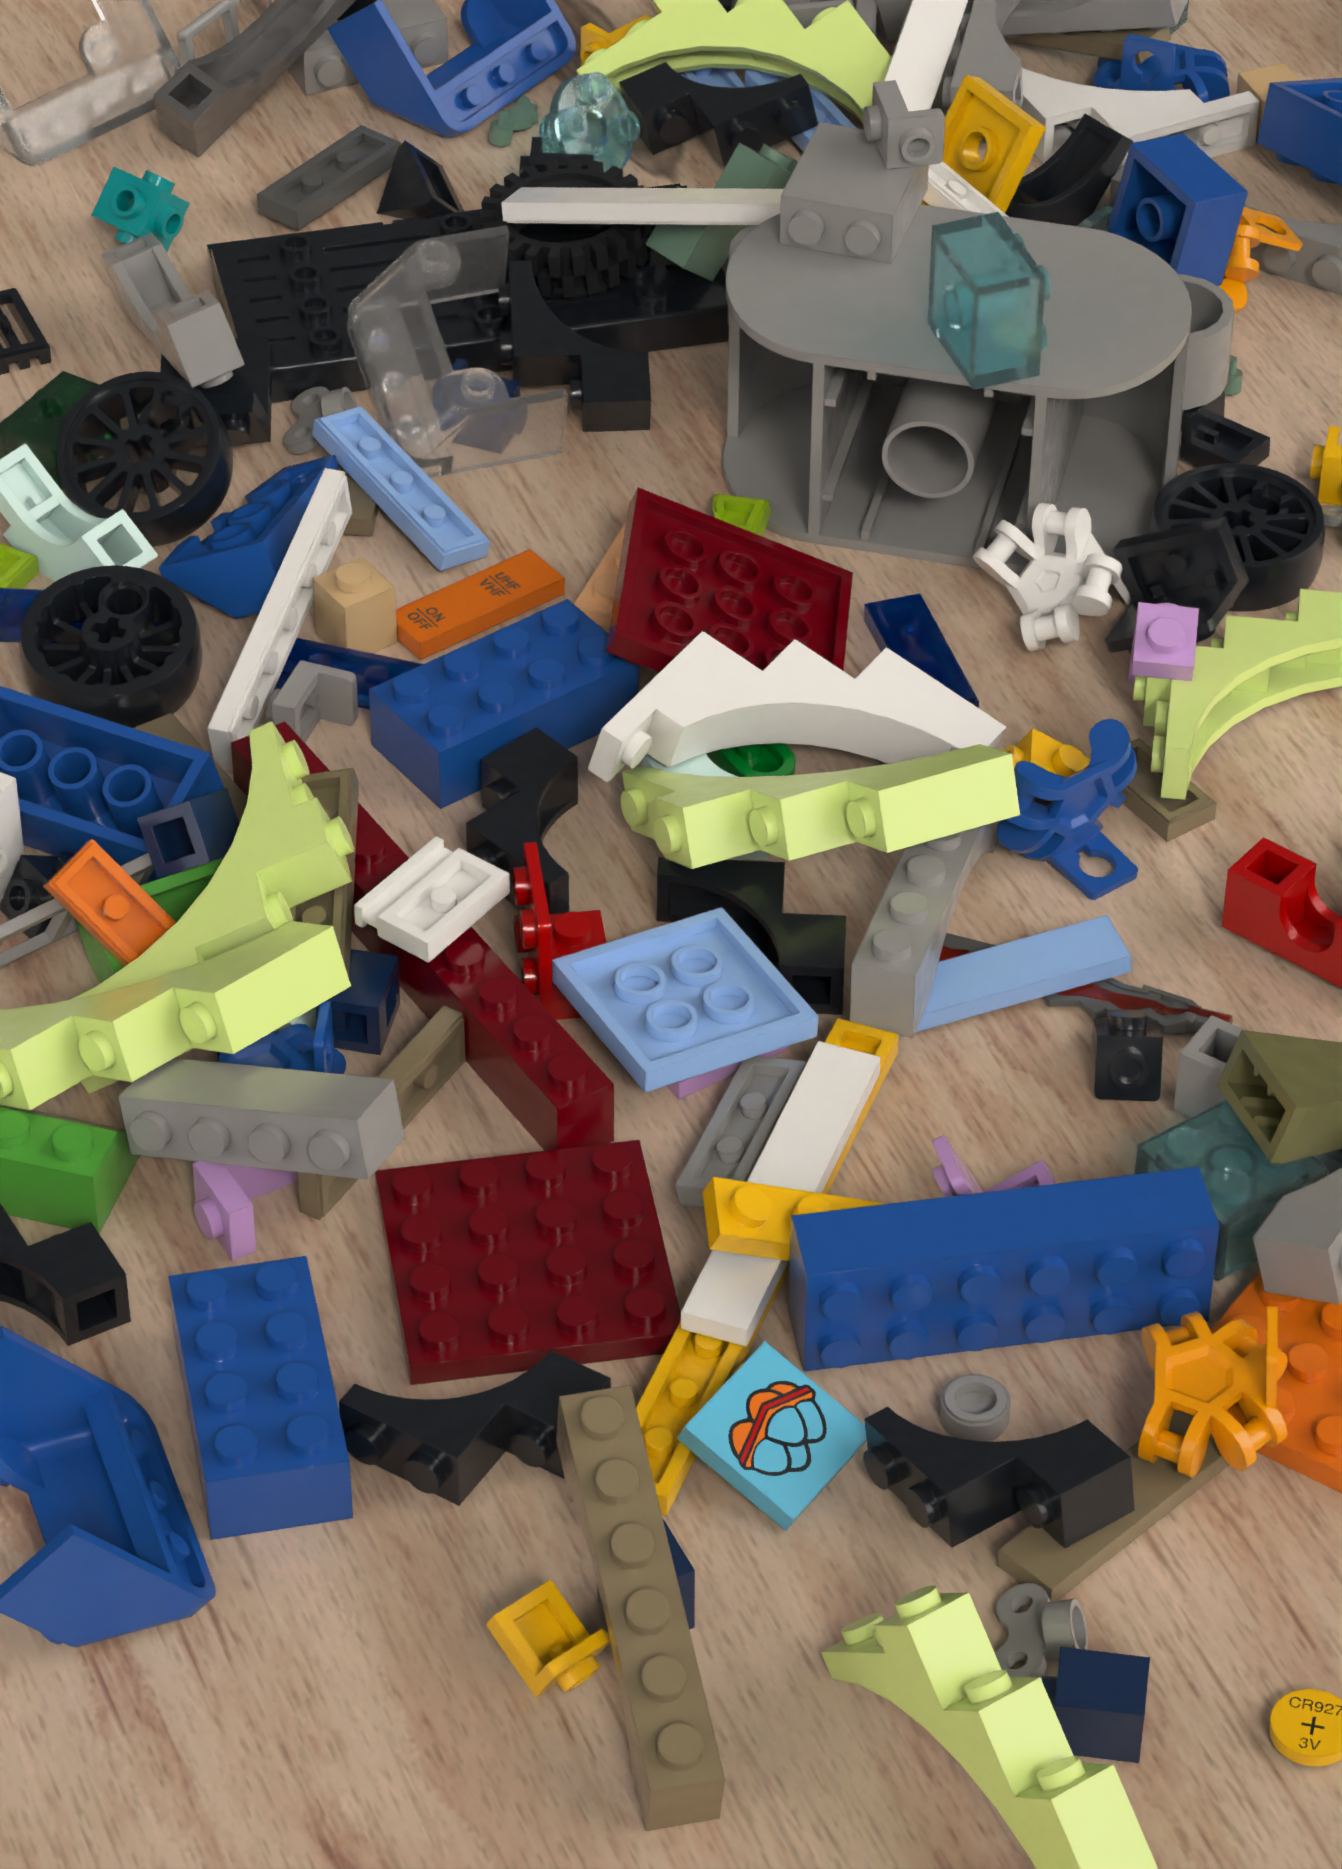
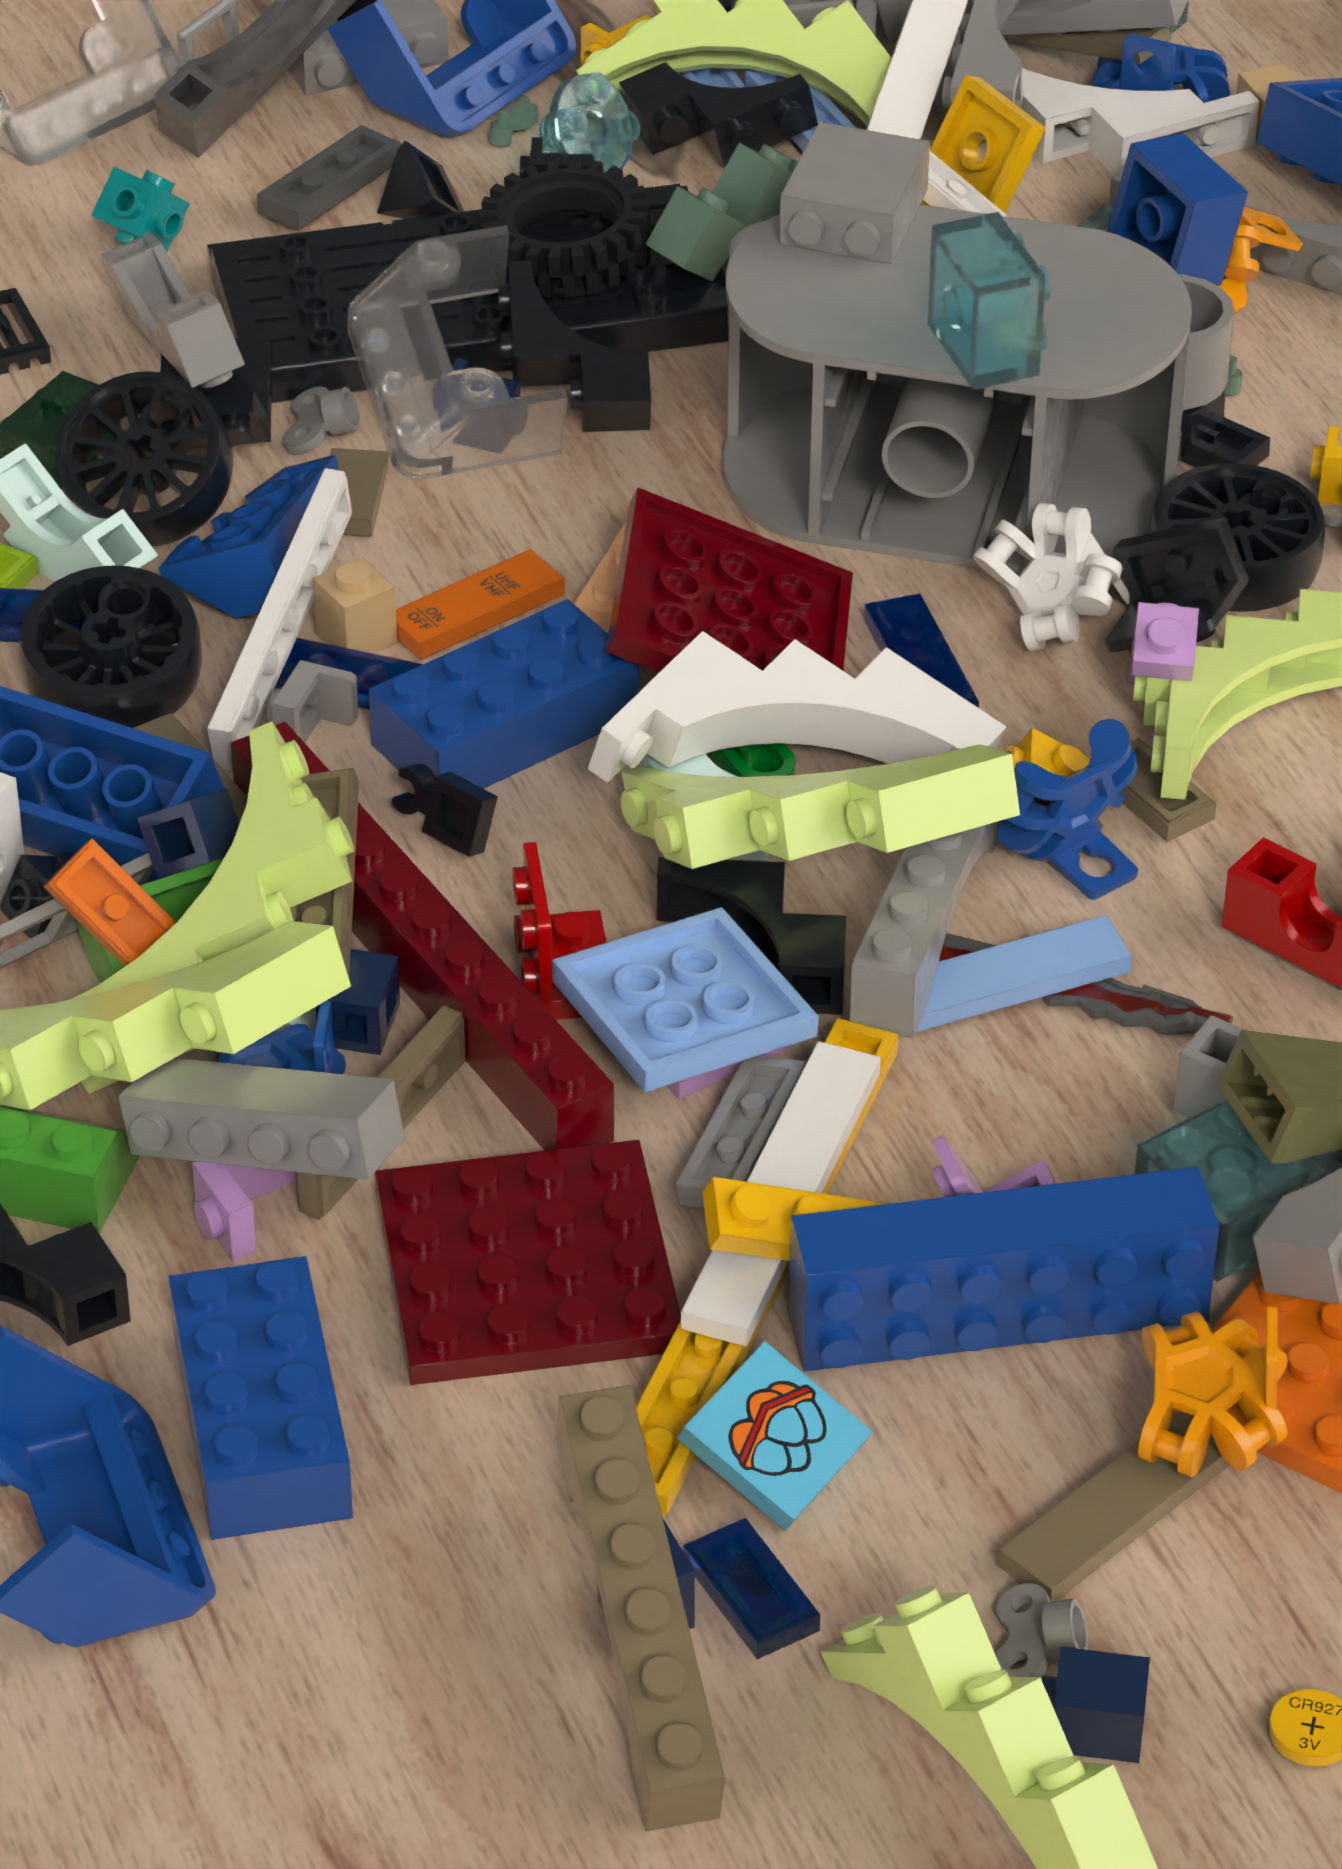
light blue tile [312,406,490,571] -> none
black arch [339,1350,611,1506] -> none
white plate [354,836,510,963] -> none
black arch [466,727,578,914] -> none
yellow bracket [486,1579,610,1698] -> none
white tile [501,187,784,225] -> none
lime tile [713,494,771,536] -> none
light grey bracket [863,80,945,169] -> none
black arch [863,1407,1135,1548] -> none
light grey tile [939,1374,1011,1441] -> none
black arch [1005,114,1133,227] -> none
black bracket [1092,1009,1163,1101] -> none
none -> black plate [391,763,498,857]
none -> clear blue tile [683,1518,821,1659]

